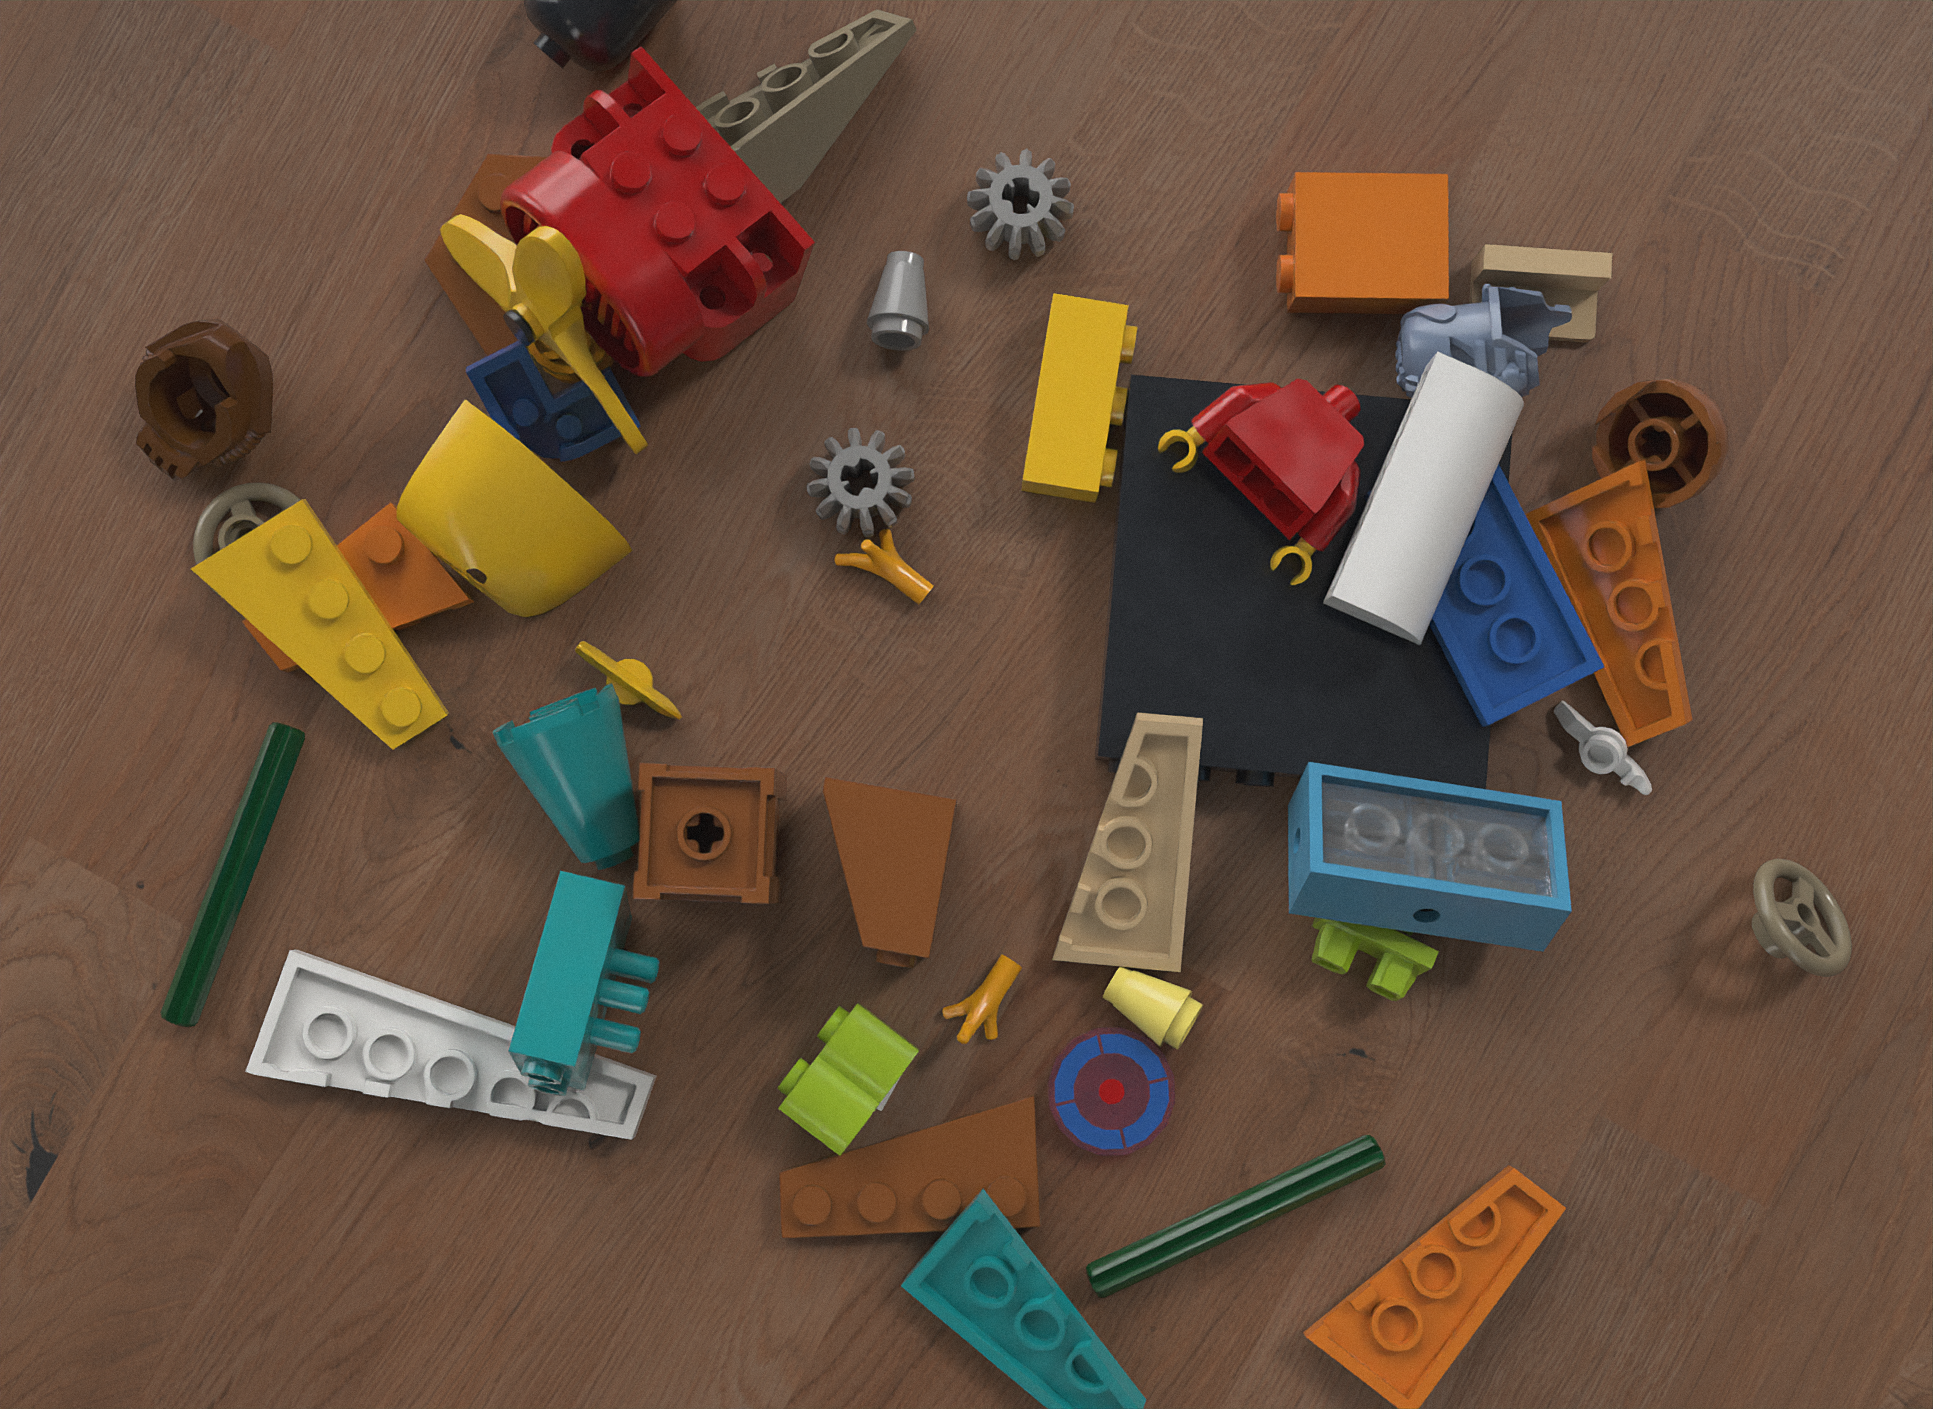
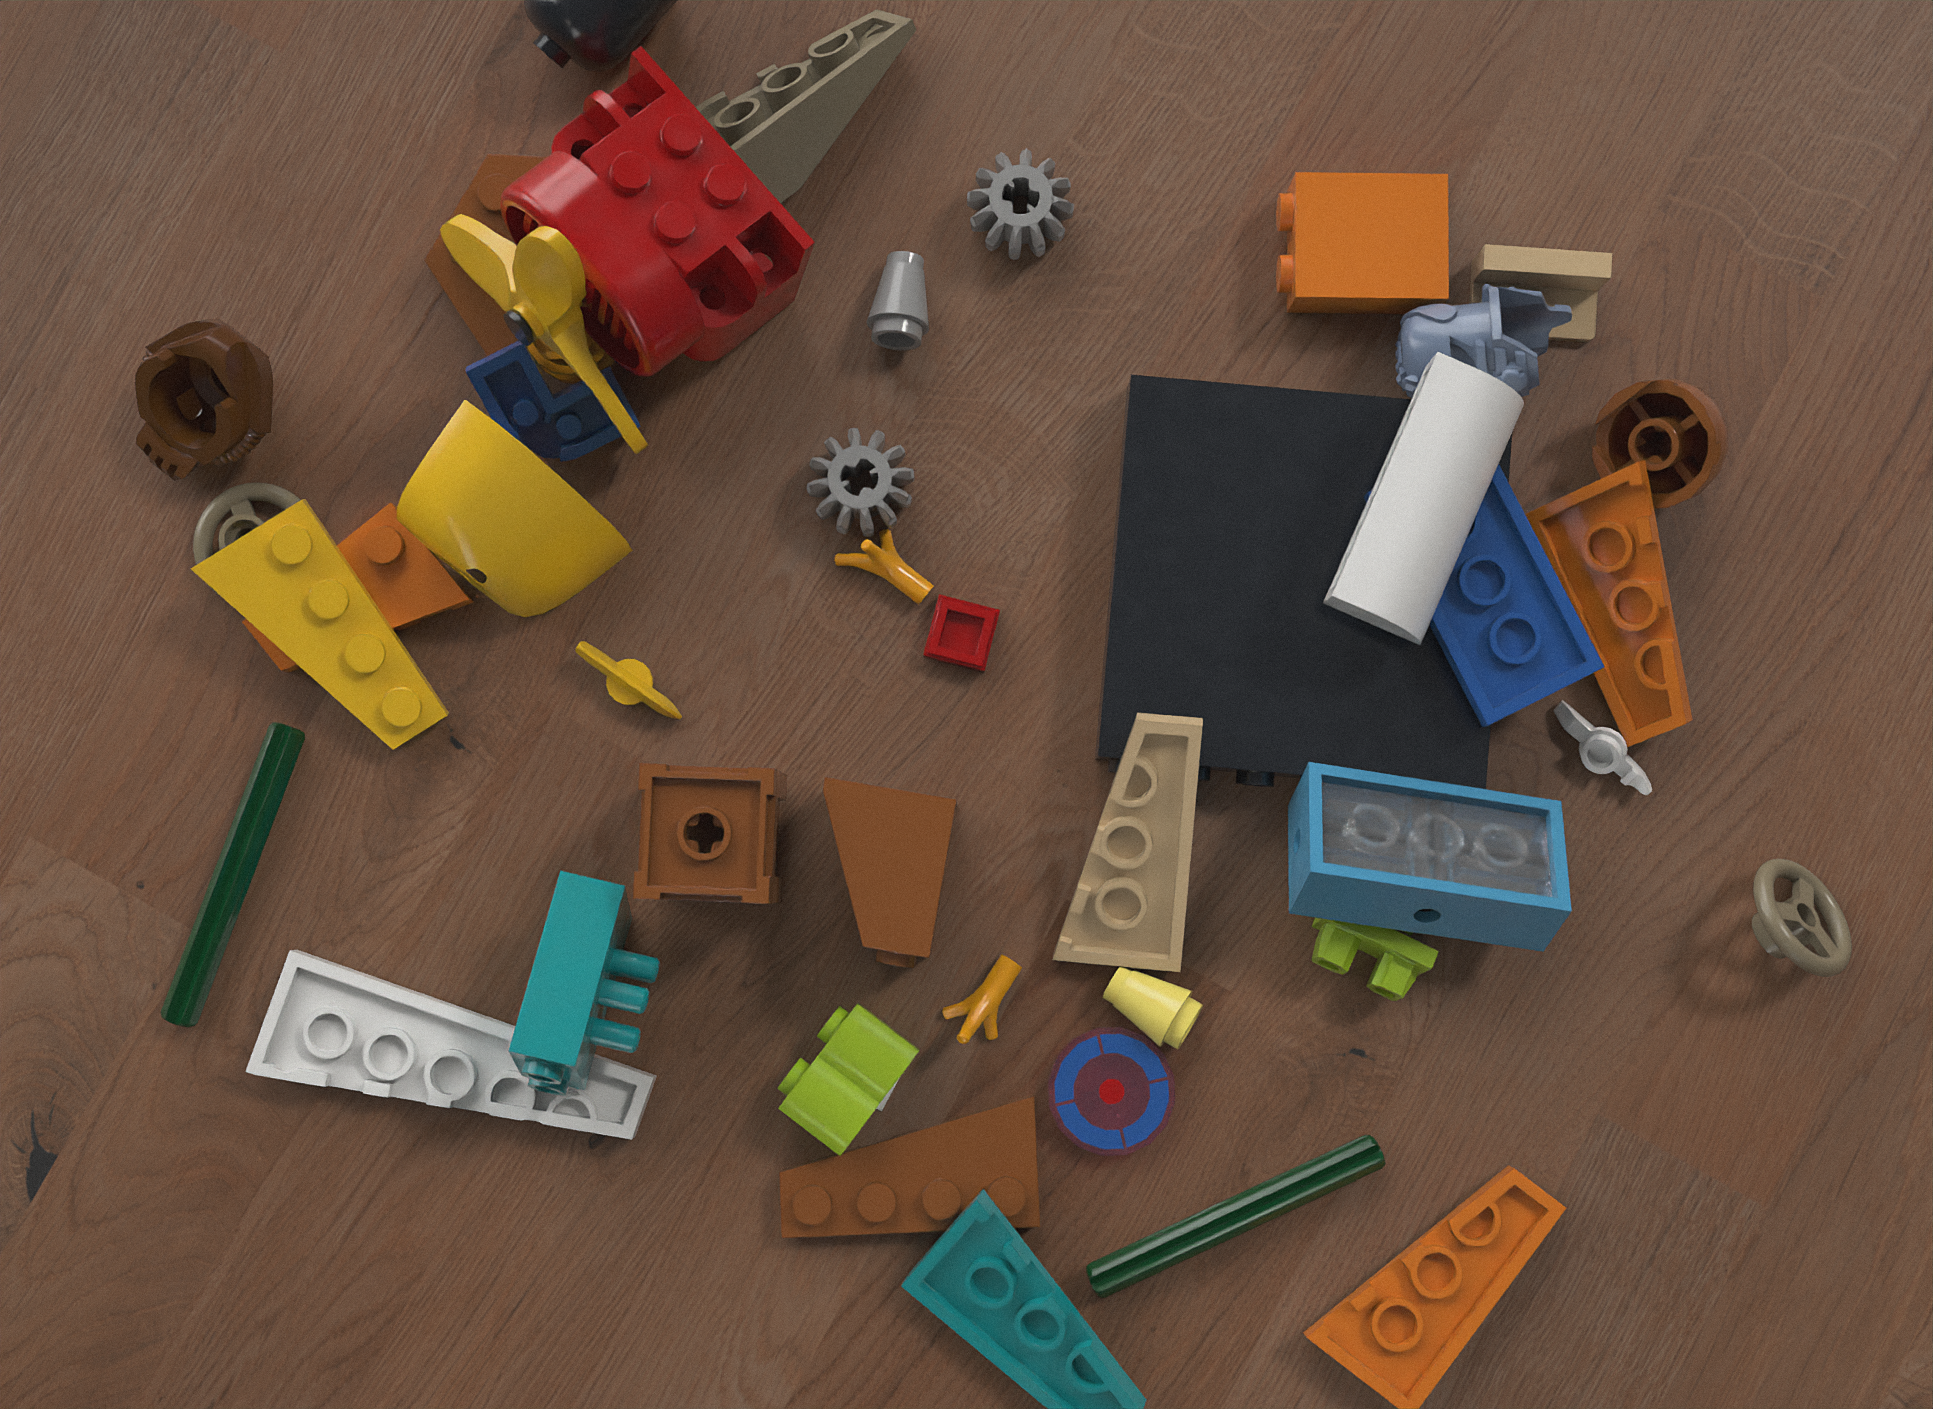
teal cone [493,684,640,870] -> none
yellow brick [1021,293,1137,503] -> none
red torso [1158,378,1365,585] -> none
none -> red tile [923,594,1000,673]

